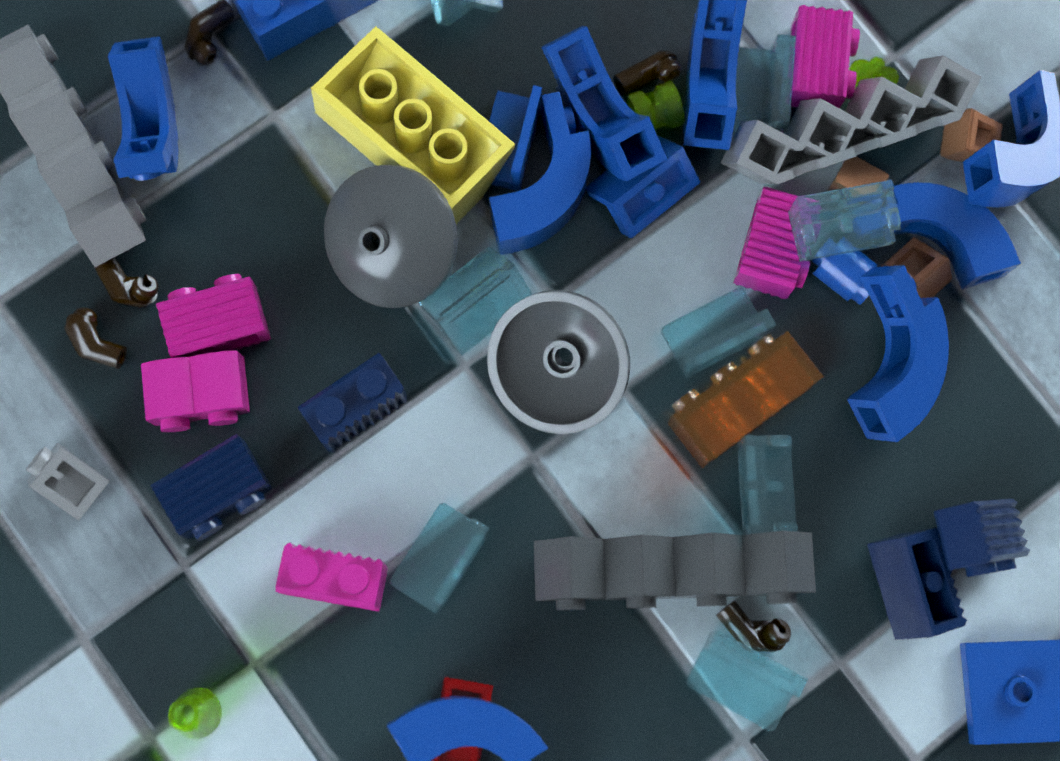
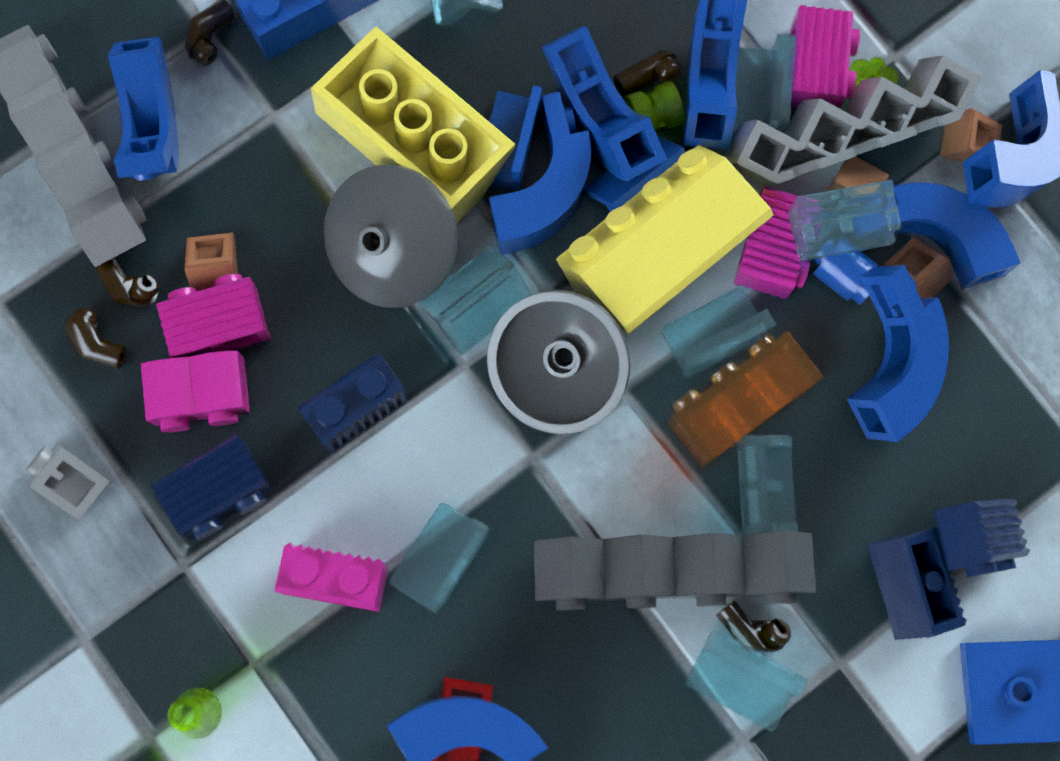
none -> nougat slope [184,233,238,292]
none -> light yellow slope [556,145,774,334]

